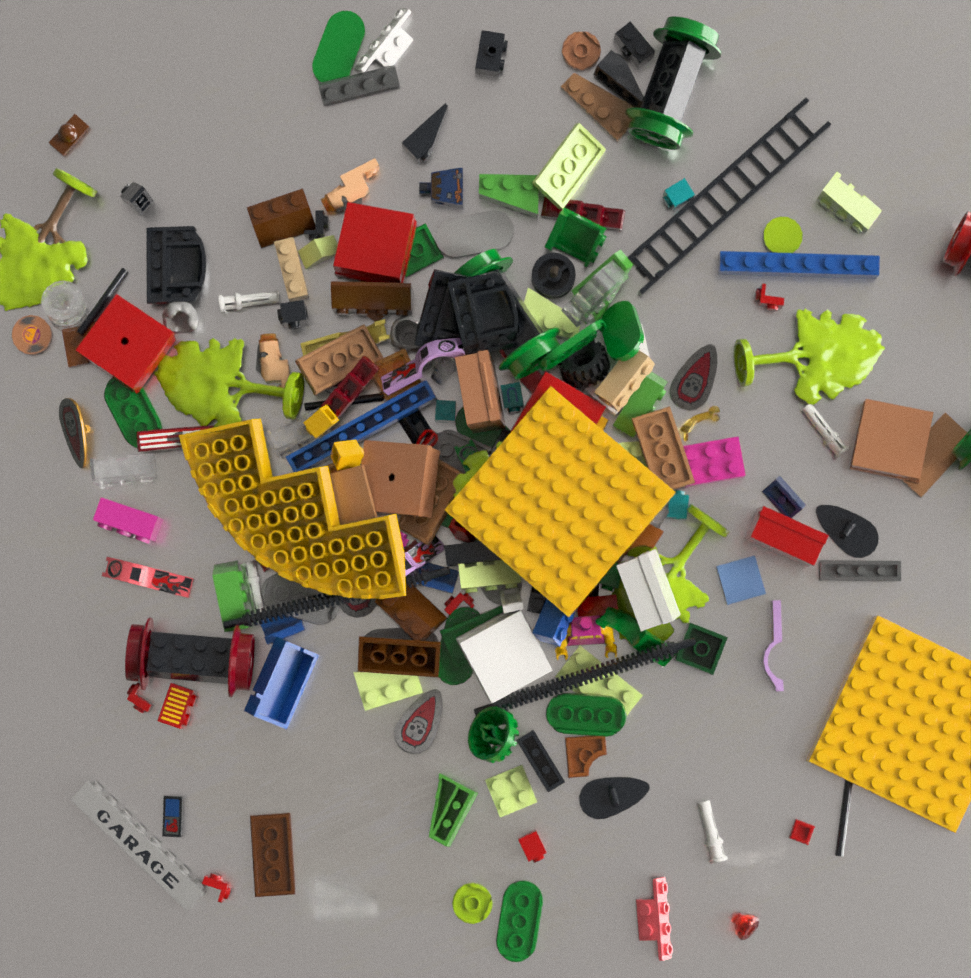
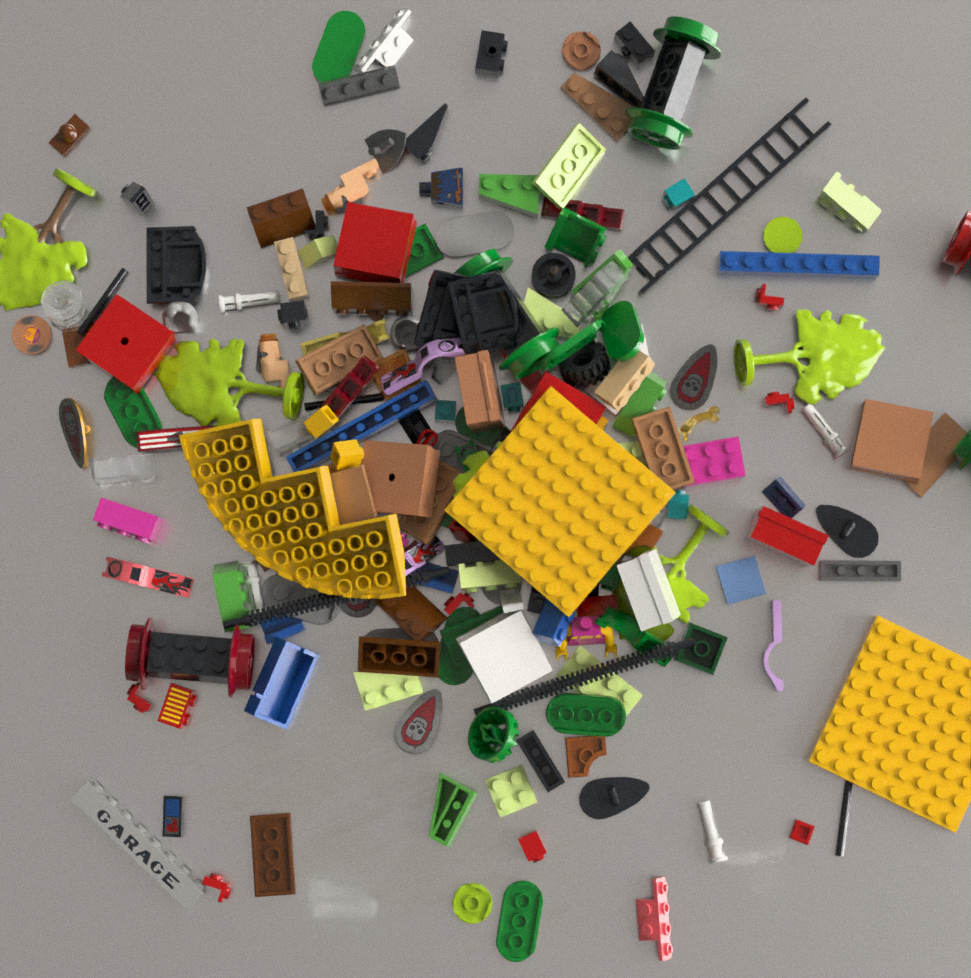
clear red brick [732,913,760,940] -> none
none -> dark grey shield [365,129,407,174]
none -> red bracket [763,392,795,415]

